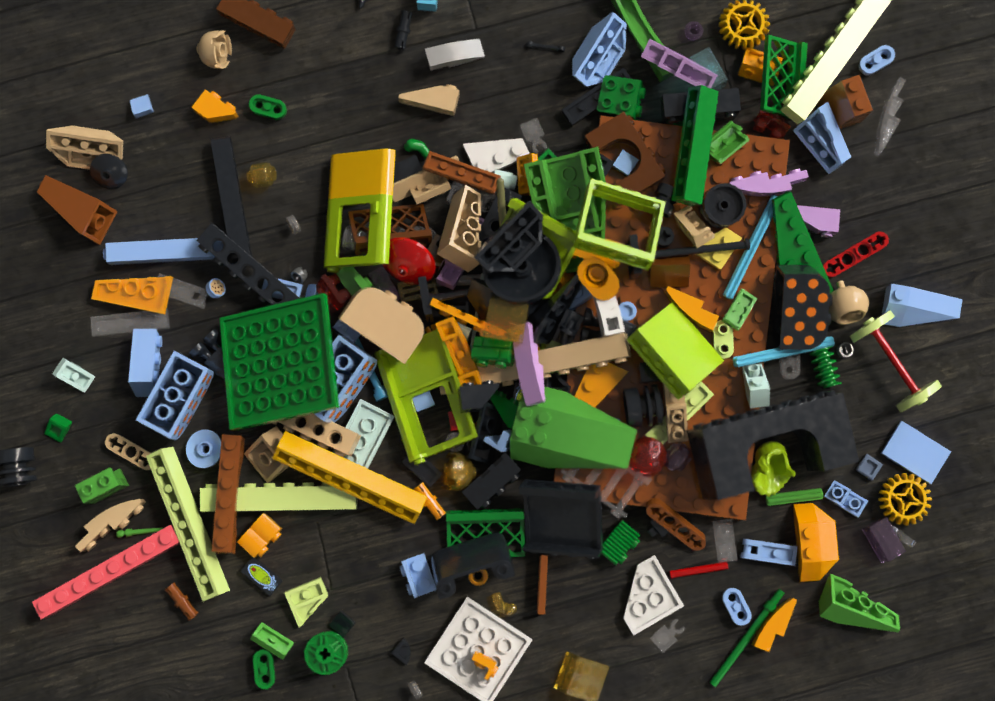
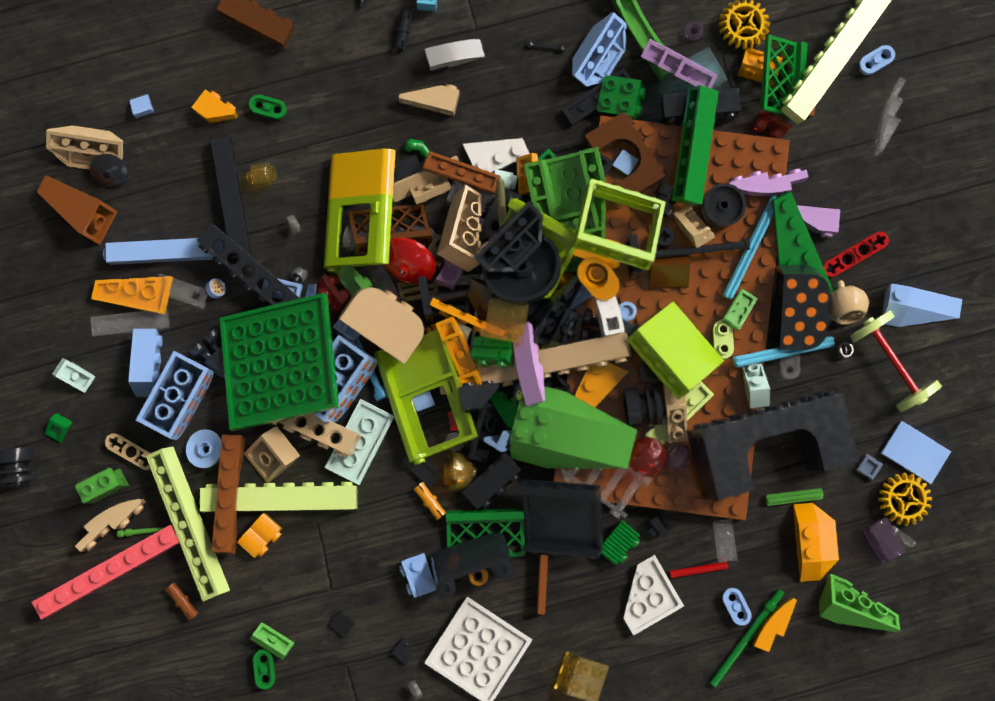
tan cylinder [197,30,232,69] -> none
tile [241,557,283,596] -> none
yellow brick [272,431,427,524] -> none
yellowish green wing [284,577,328,627] -> none
green wheel [305,631,349,675] -> none
light orange bracket [472,651,498,681] -> none
clear yellow arm [491,592,517,616] -> none
clear plate [520,118,547,154] -> none
dark orange beam [646,498,706,551] -> none
clear plate [650,618,685,653] -> none
light orange slope [664,286,719,332] -> none
light yellow wing [692,228,742,270] -> none
bright green hinge [709,121,750,164] -> none
light blue plate [740,539,797,566] -> none
lime hair [751,441,796,497] -> none
light blue wedge [793,102,851,174] -> none
green piece [809,346,842,388] -> none
dark orange slope [817,75,873,129] -> none
light blue slope [824,480,868,518] -> none

